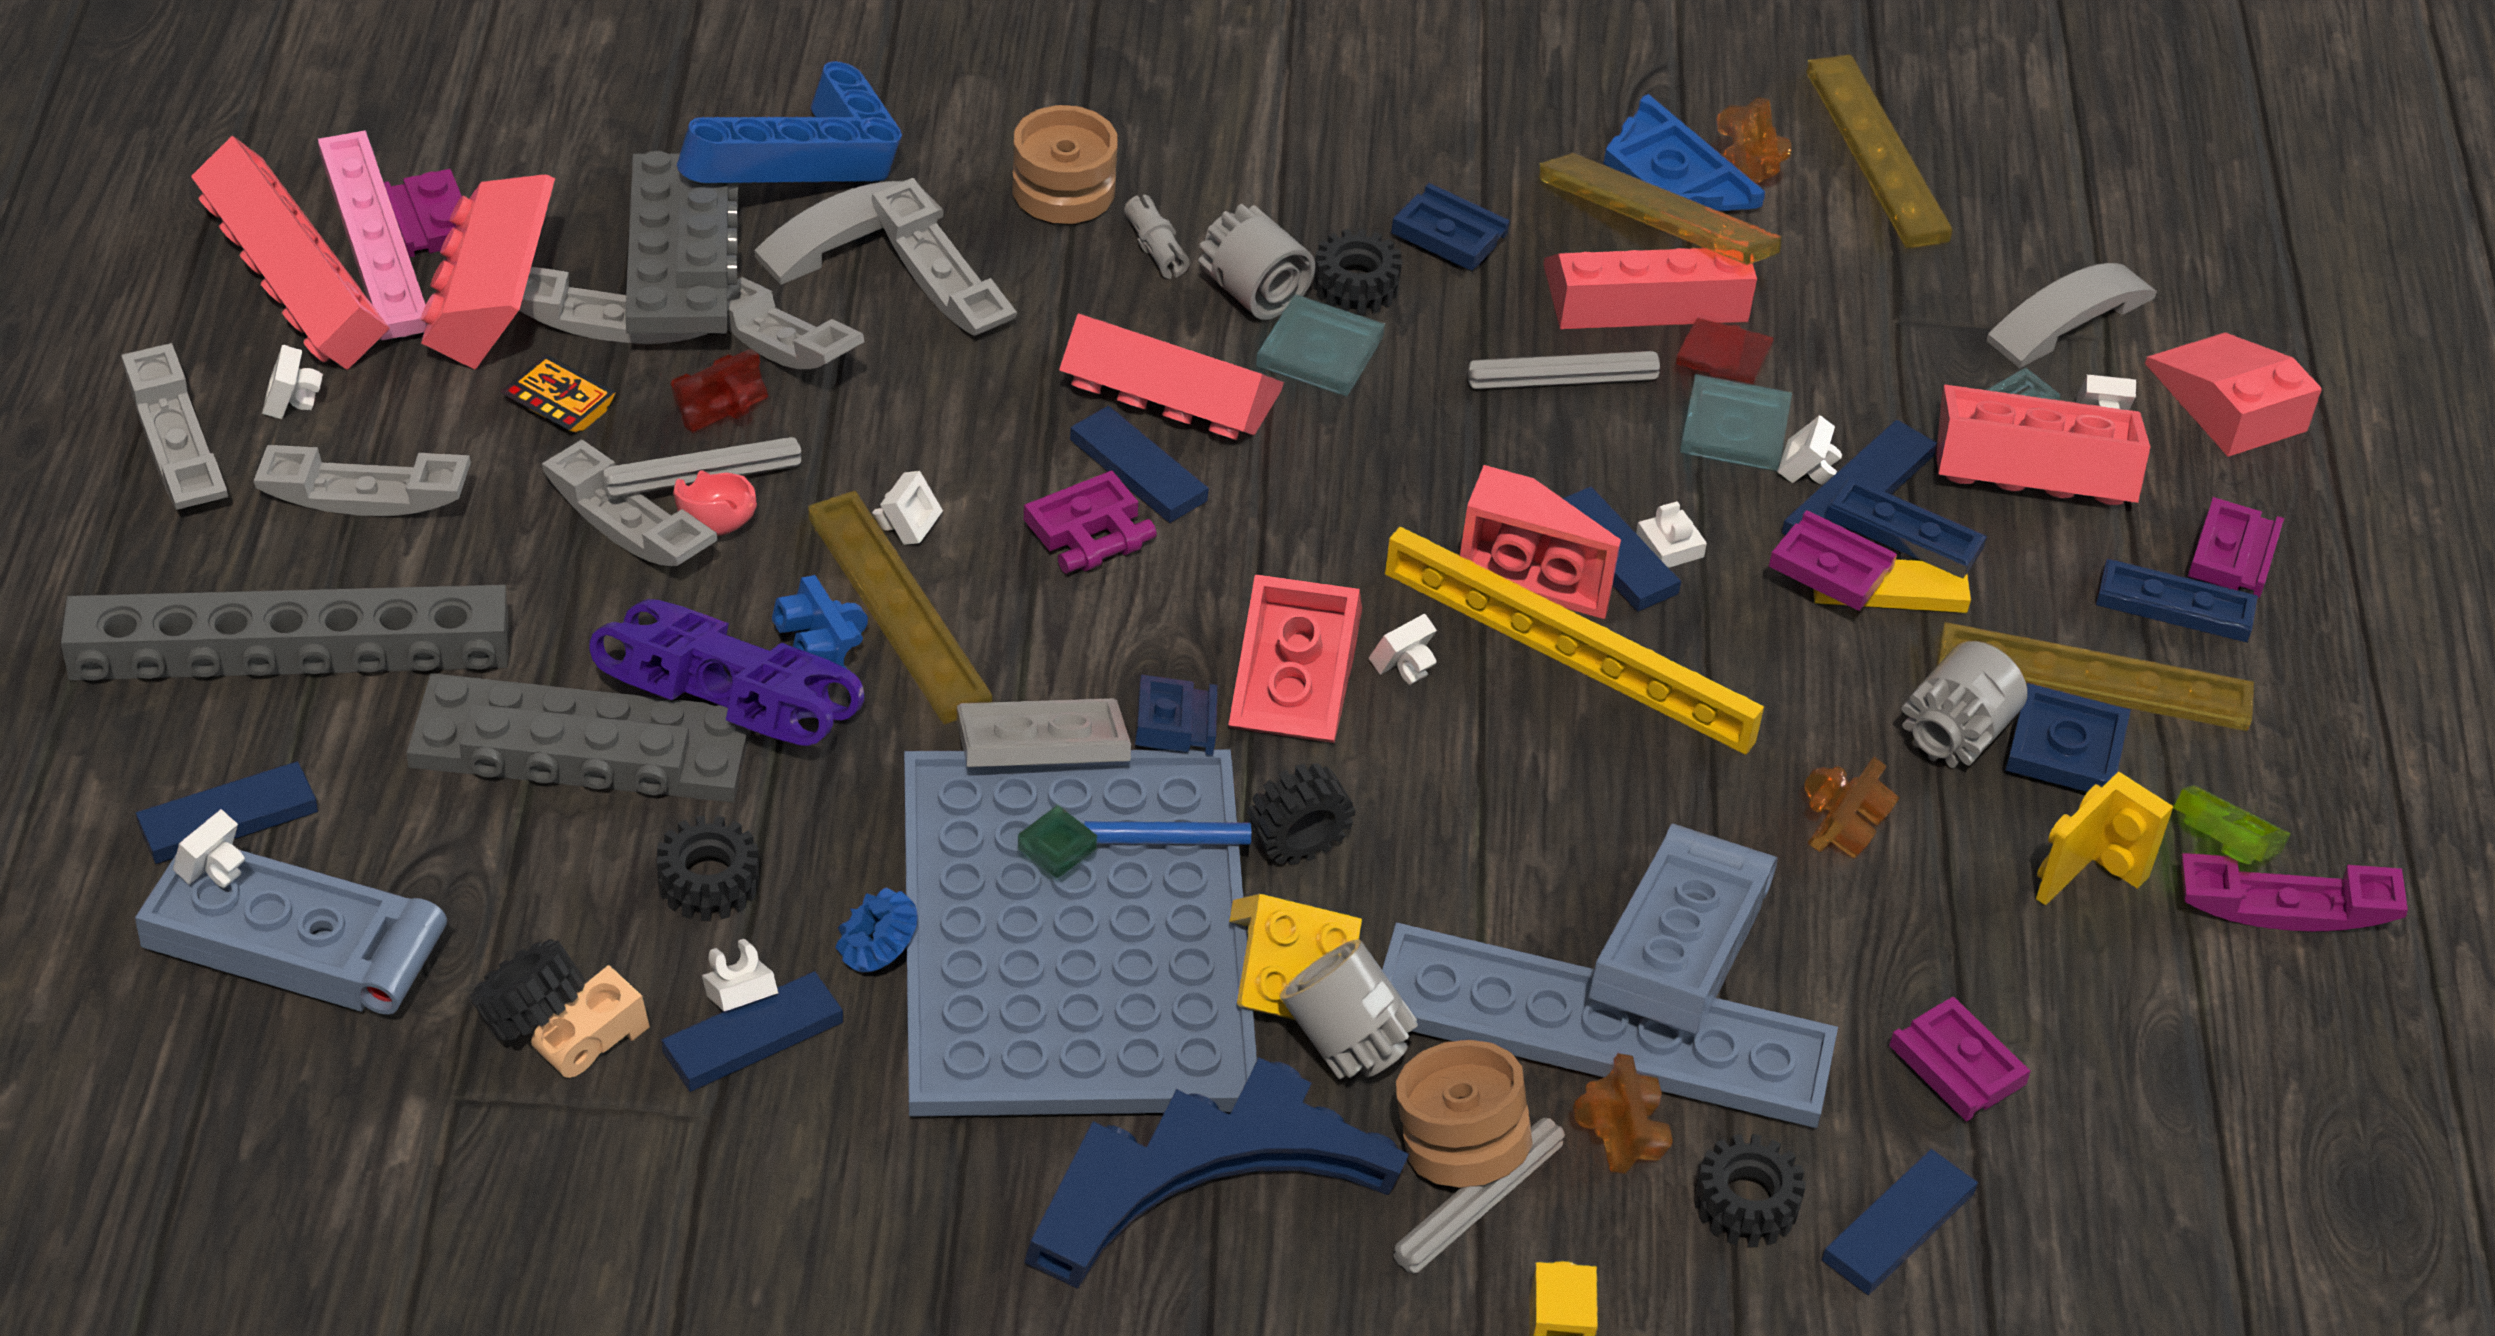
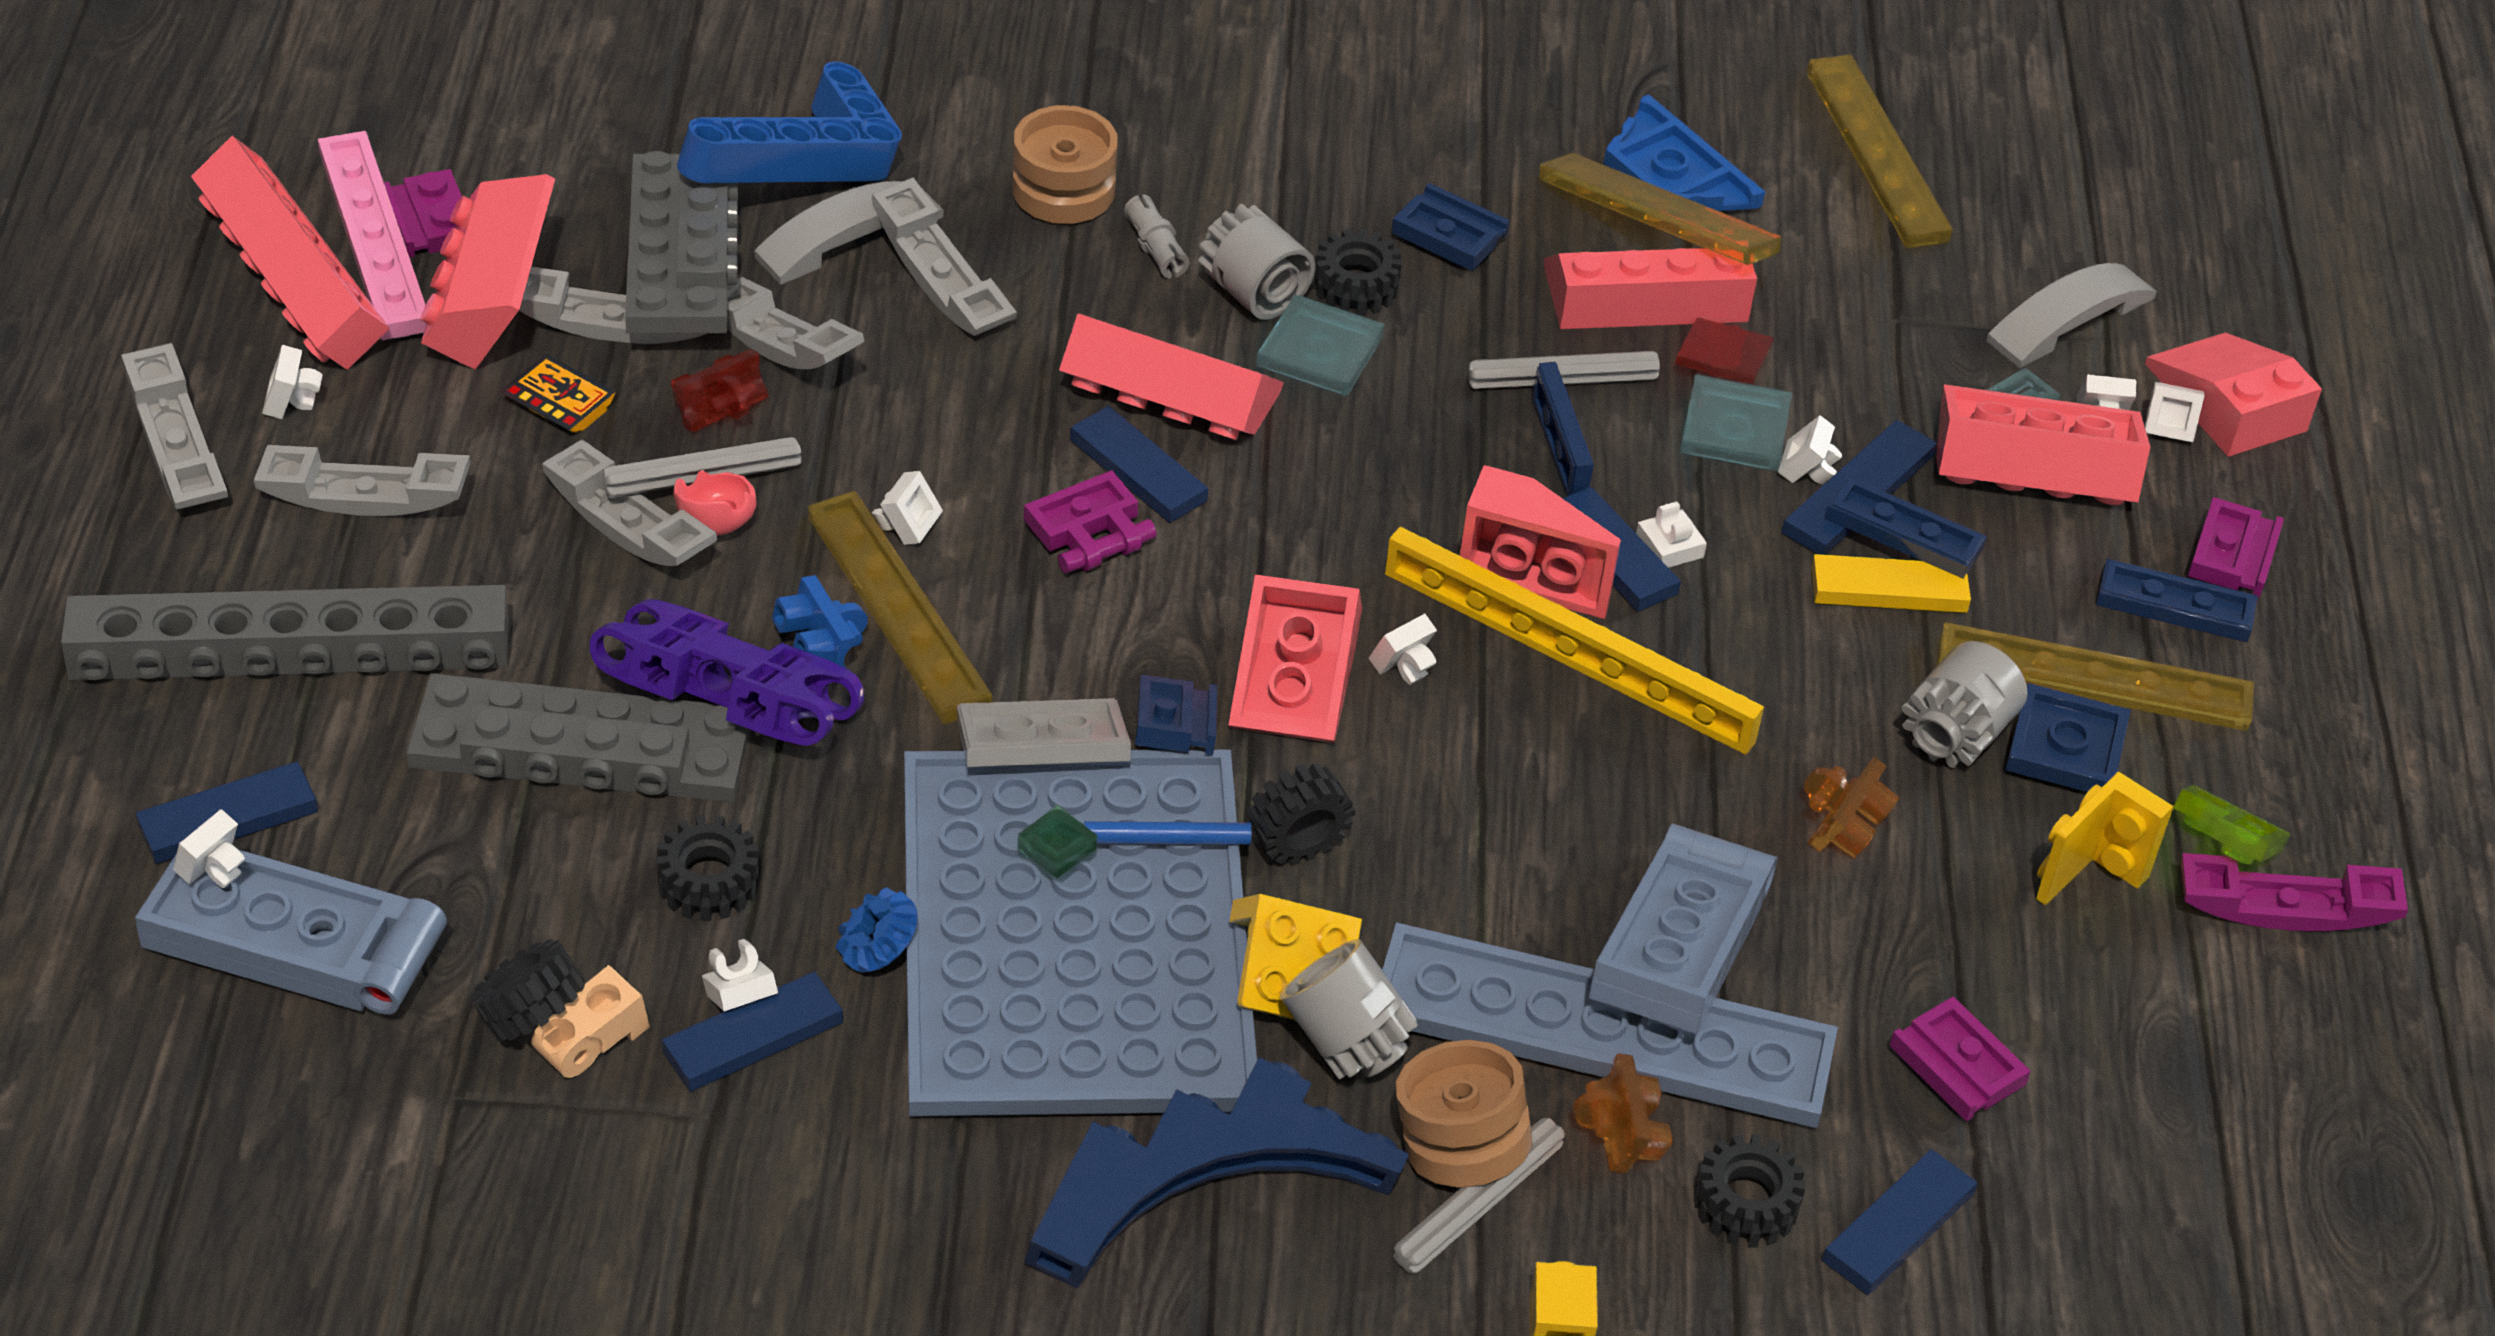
clear orange hips [1717,97,1792,184] -> none
magenta plate [1768,510,1897,611] -> none
none -> dark blue tile [1532,361,1594,496]
none -> white tile [2144,382,2205,442]

